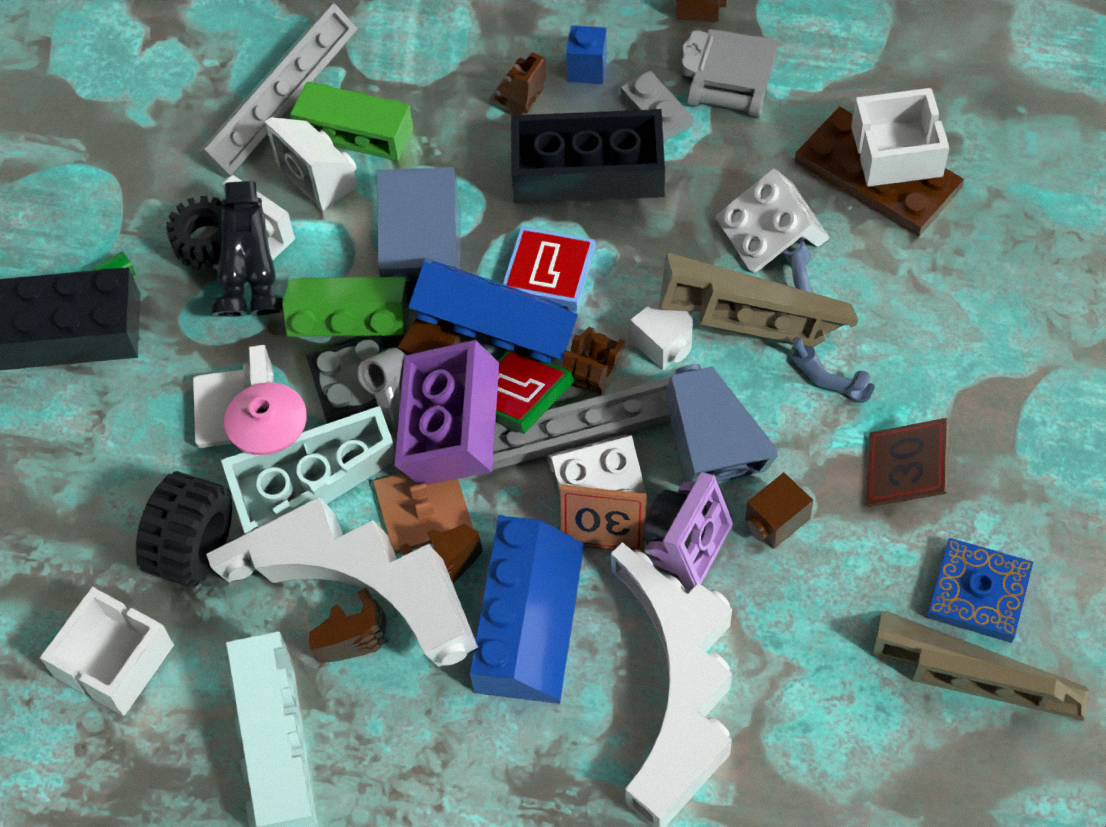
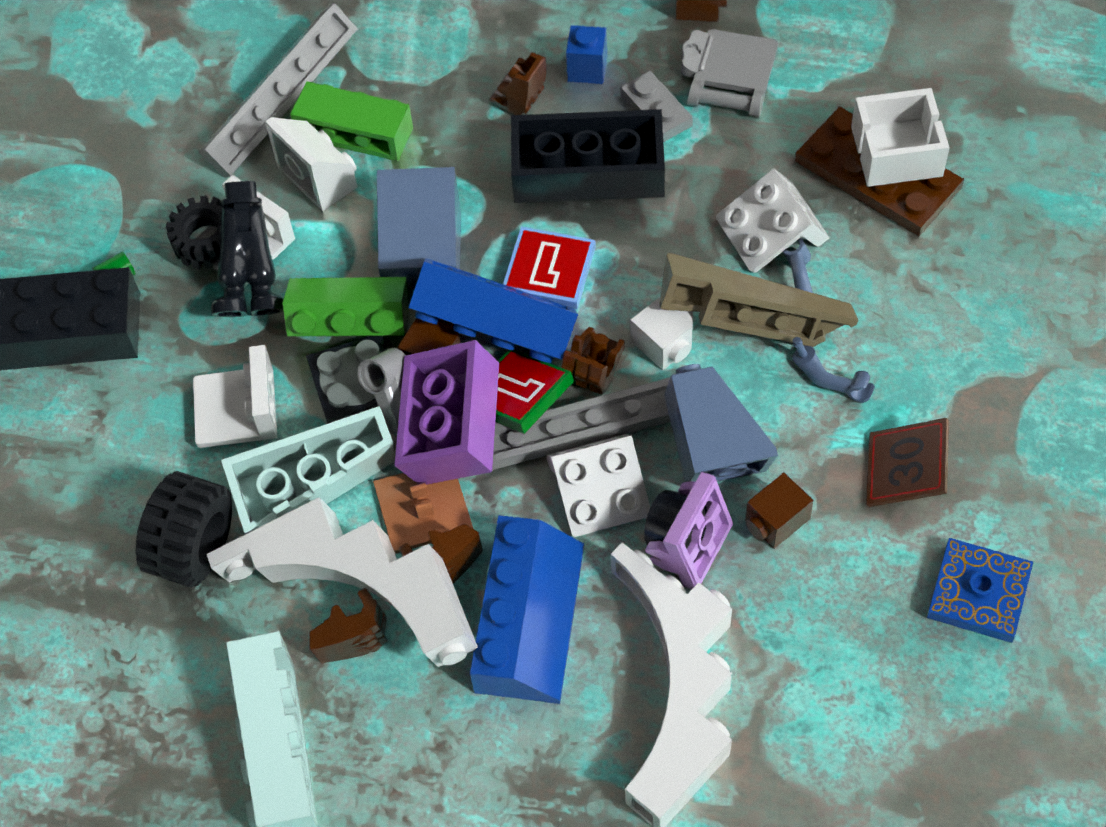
white piece [40,587,174,716] -> none
bright pink dish [224,382,307,455] -> none
nougat piece [560,484,647,553] -> none
dark tan wedge [872,611,1089,721] -> none

